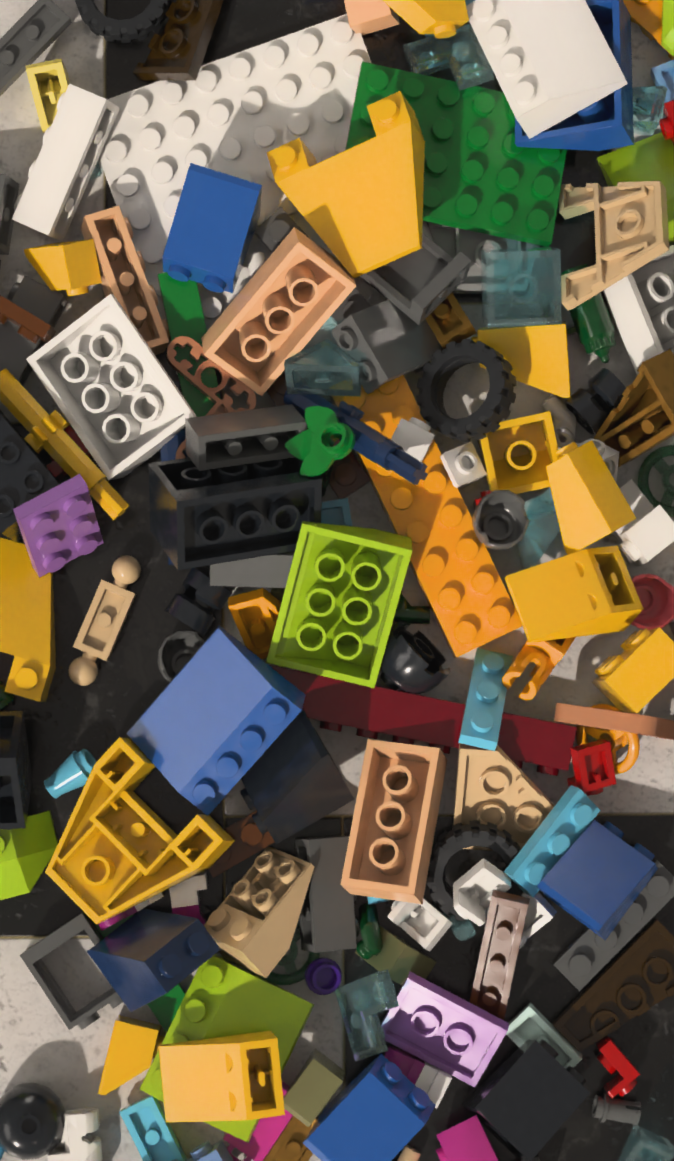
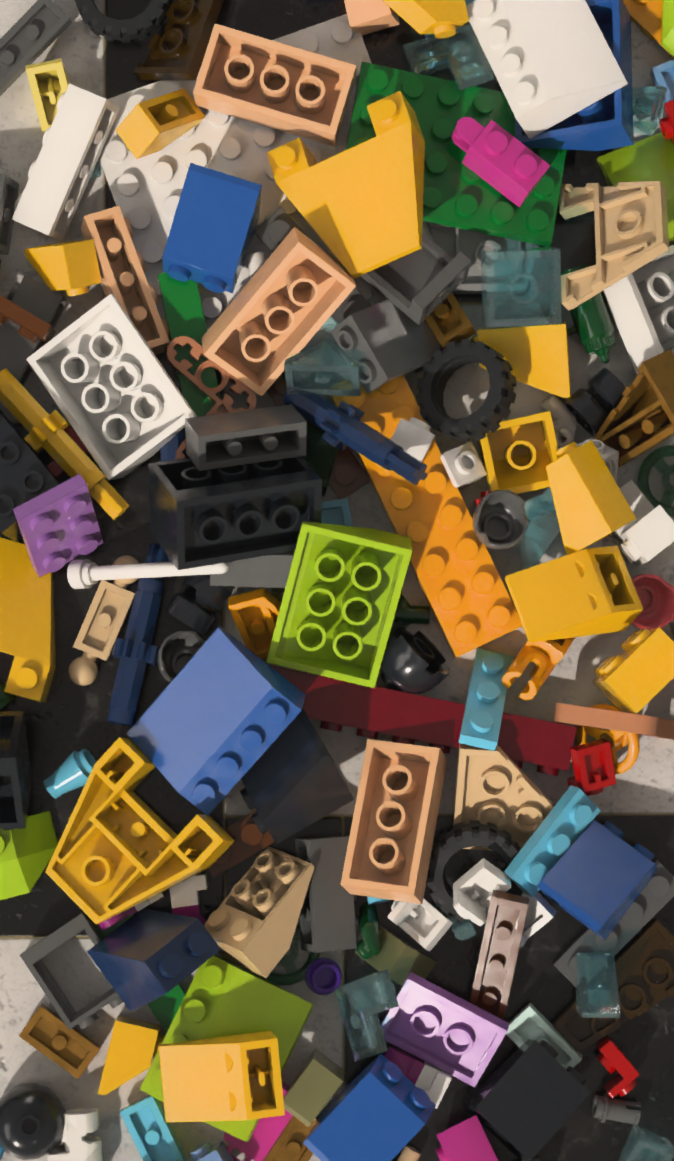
green plate [285,406,355,477] -> none
none -> pearl gold plate [19,1004,102,1080]
none -> white piece [67,559,229,589]
none -> dark blue piece [106,543,168,727]
none -> yellow slope [116,88,205,159]
none -> light nougat brick [193,24,356,147]
none -> dark pink brick [452,117,551,208]
none -> clear light blue slope [576,953,621,1018]

